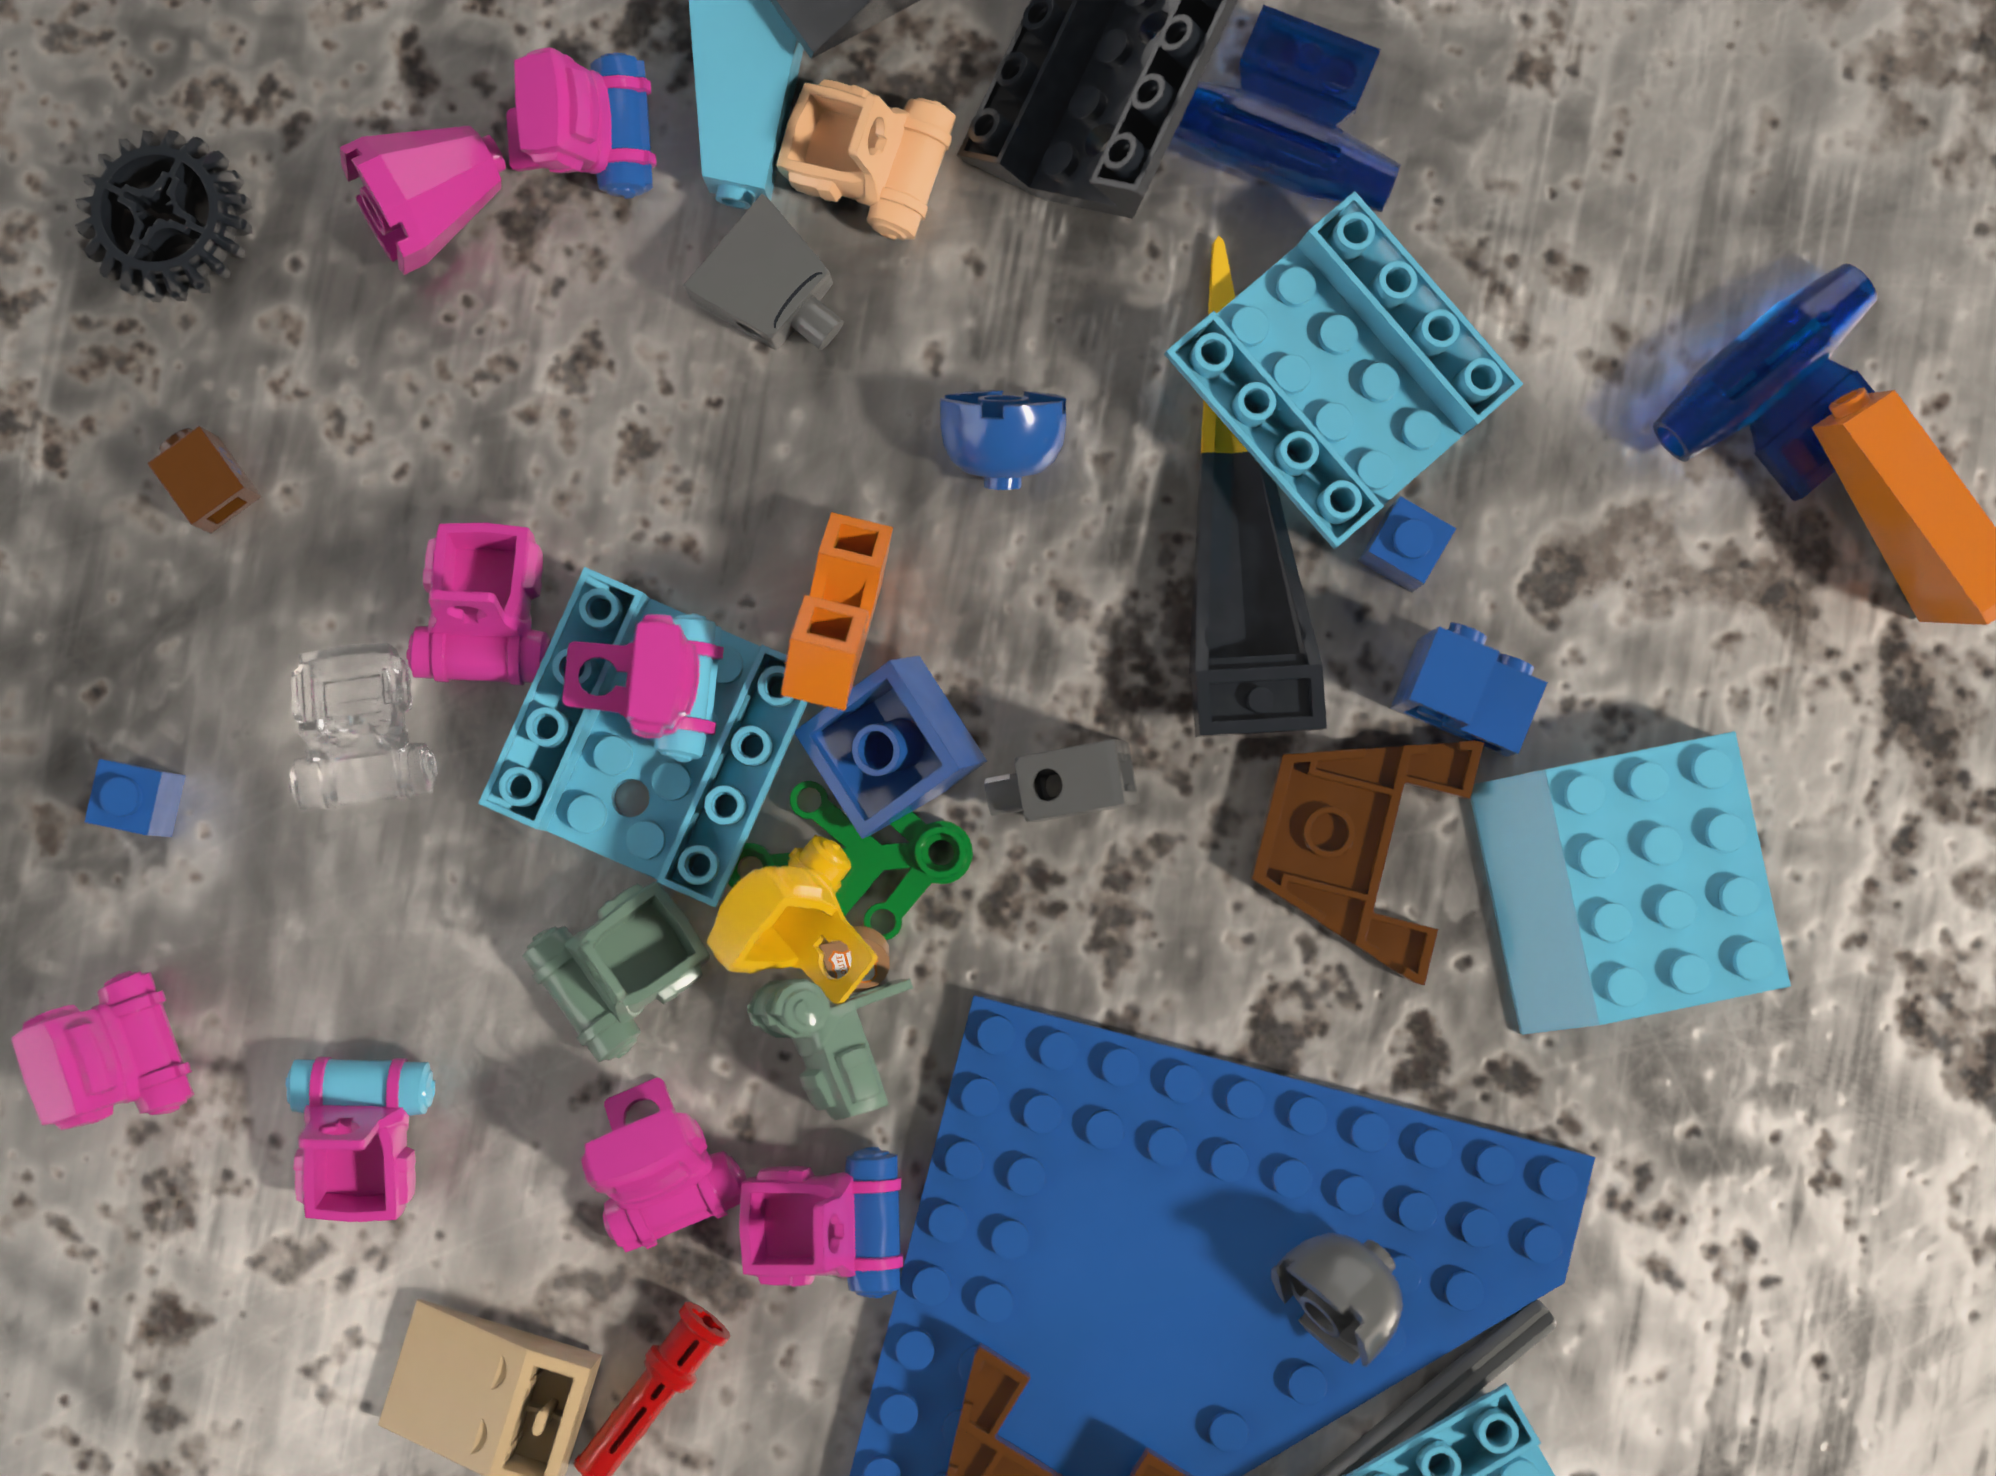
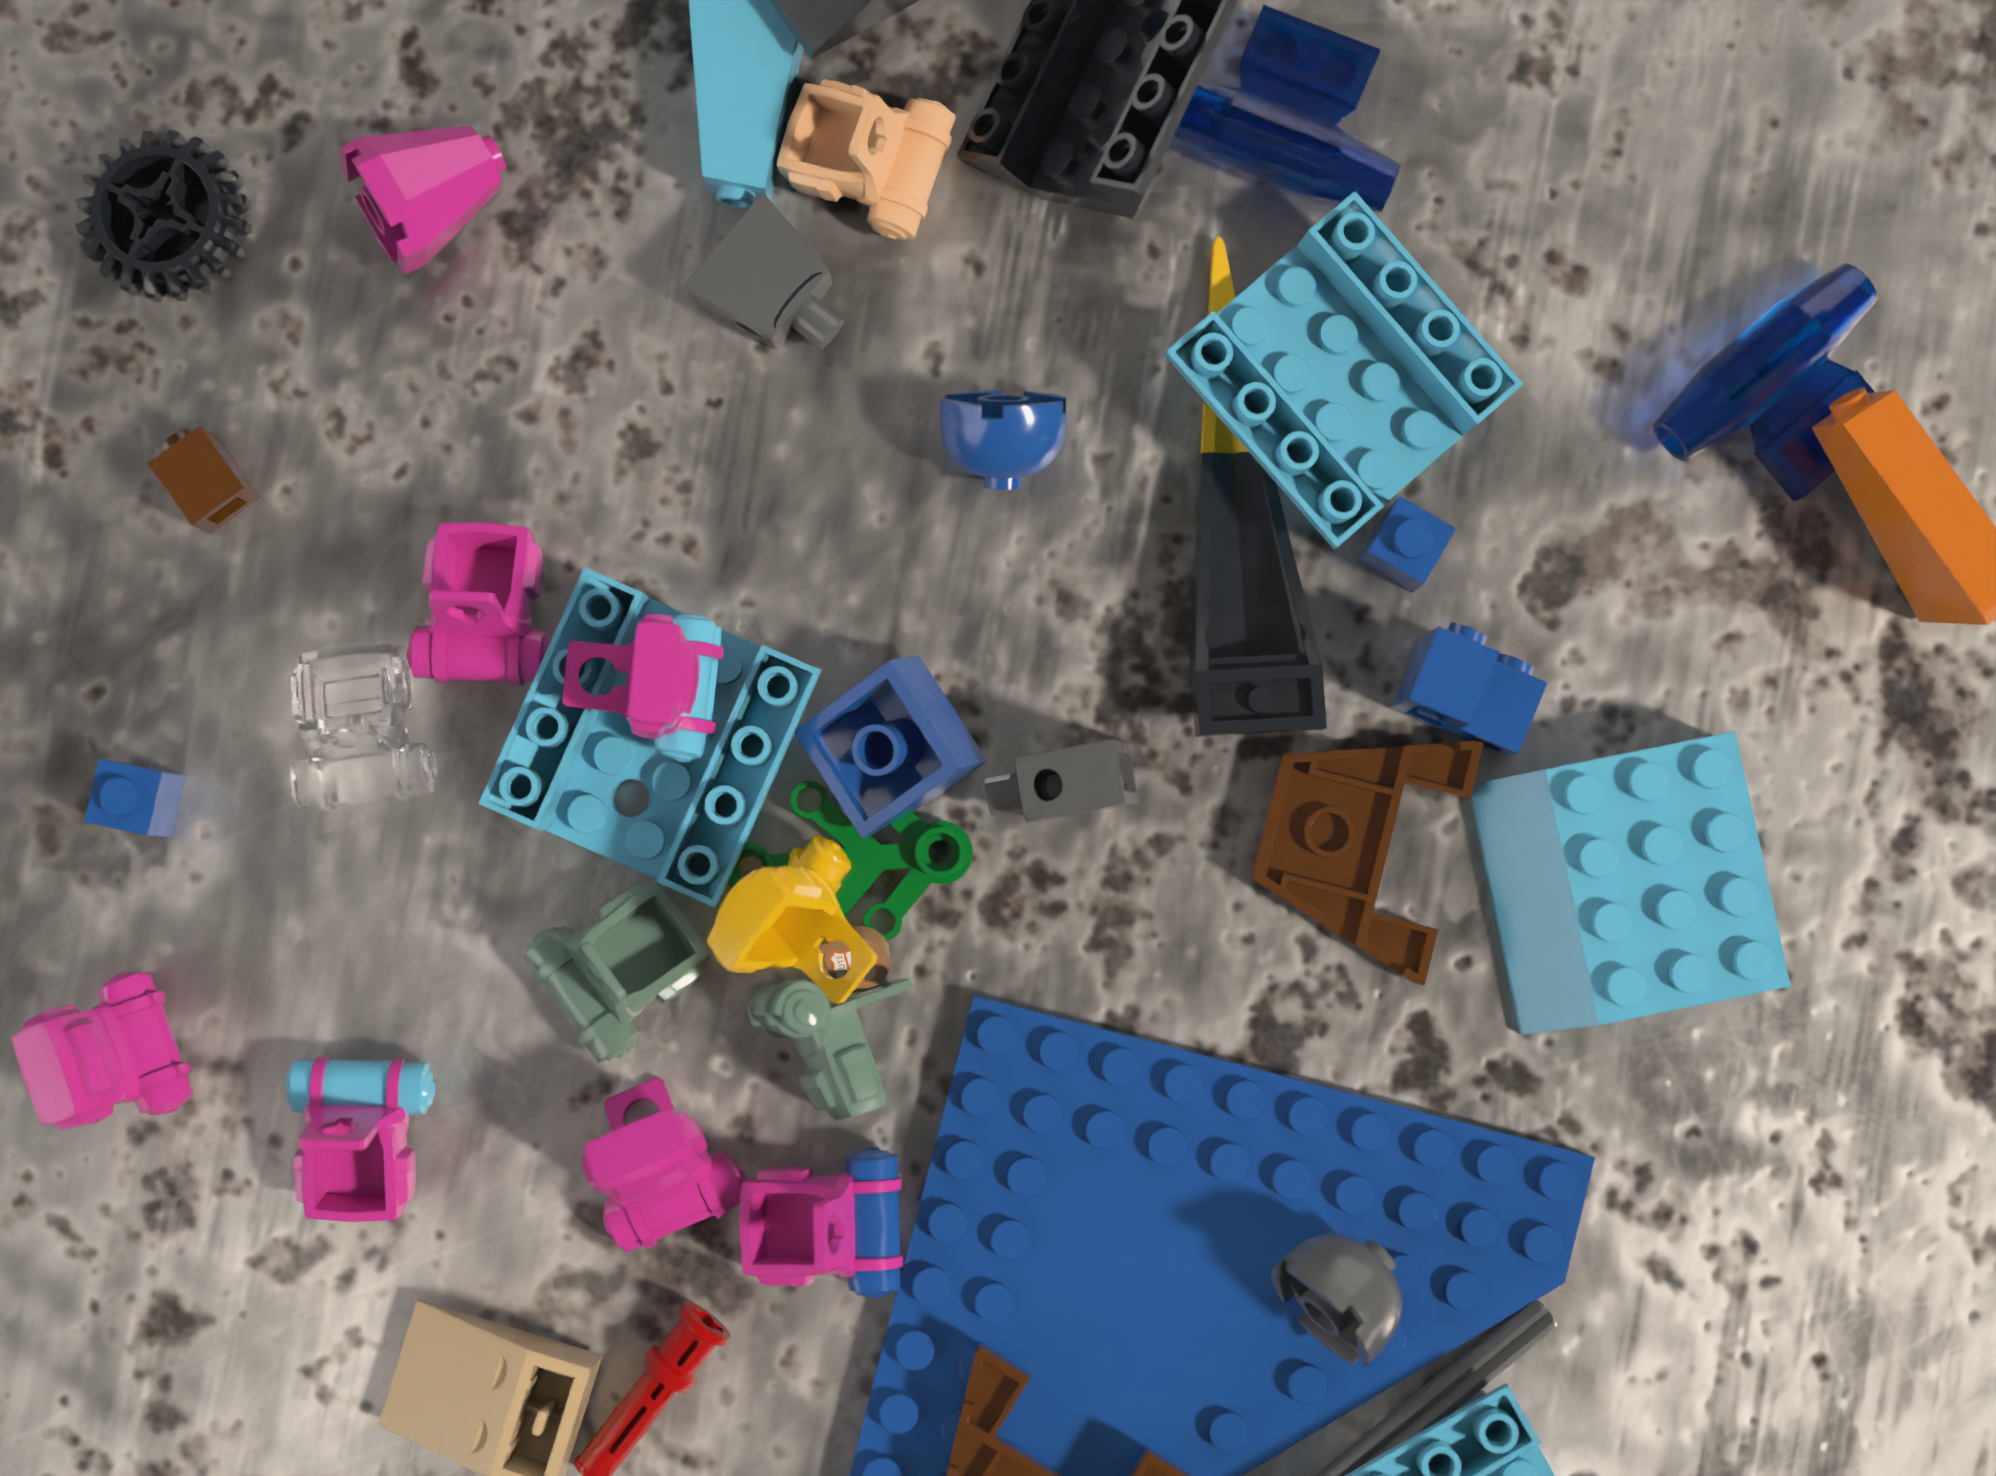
dark pink piece [506,47,657,199] -> none
orange arch [781,512,893,711] -> none

